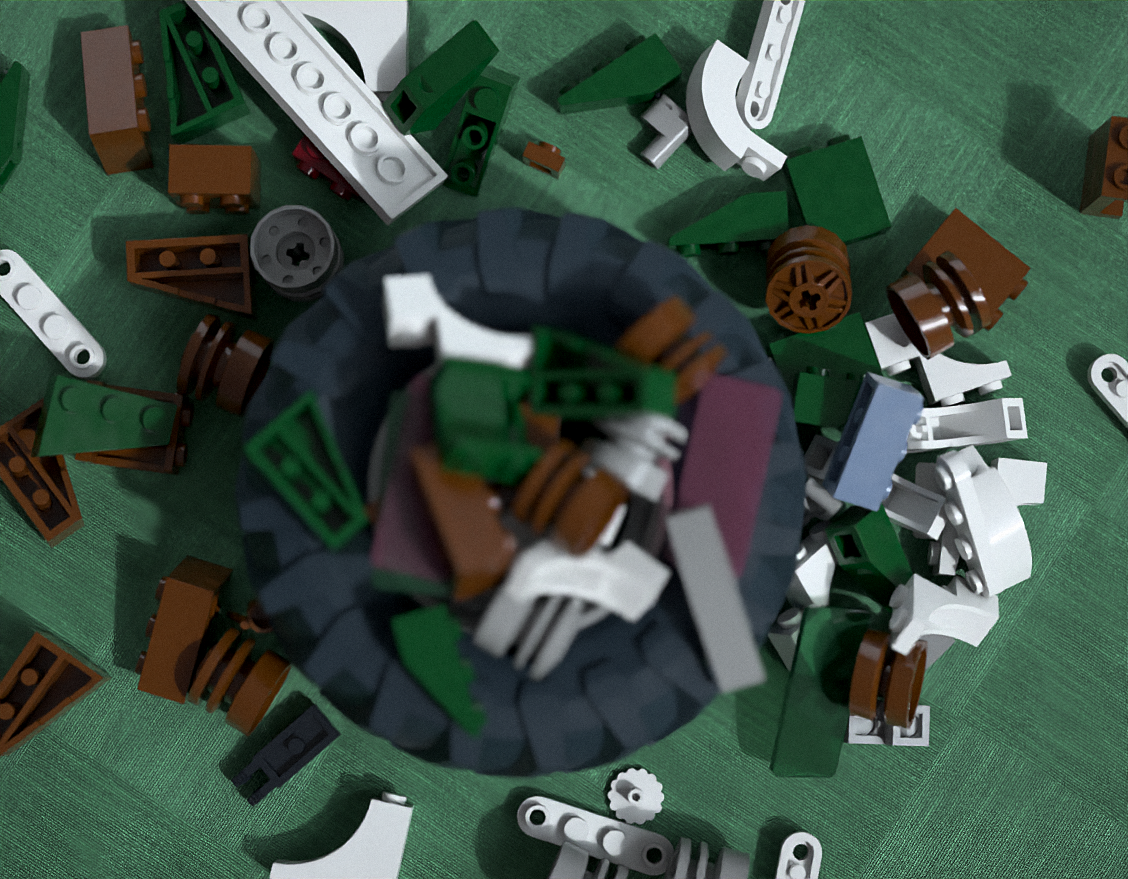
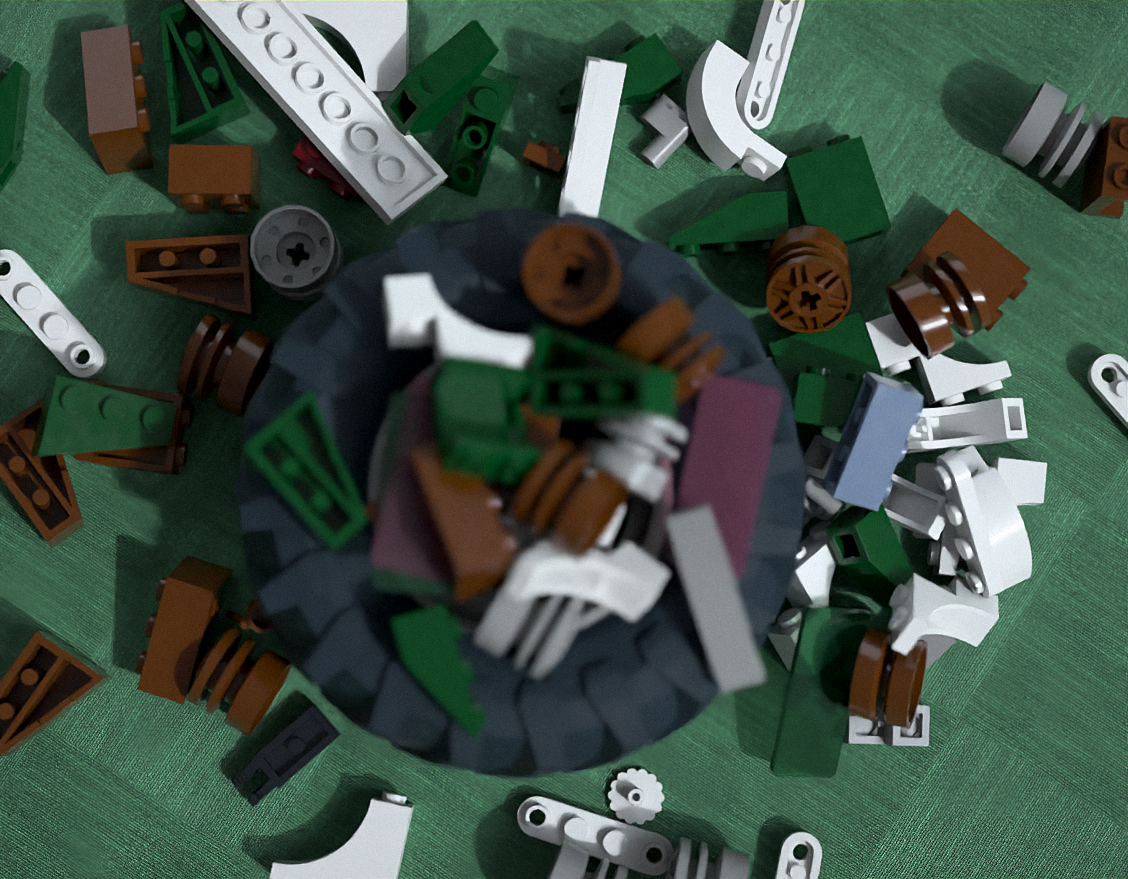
none -> reddish brown wheel [523,224,621,327]
none -> white fence [557,56,627,217]
none -> light grey wheel [1001,81,1105,188]

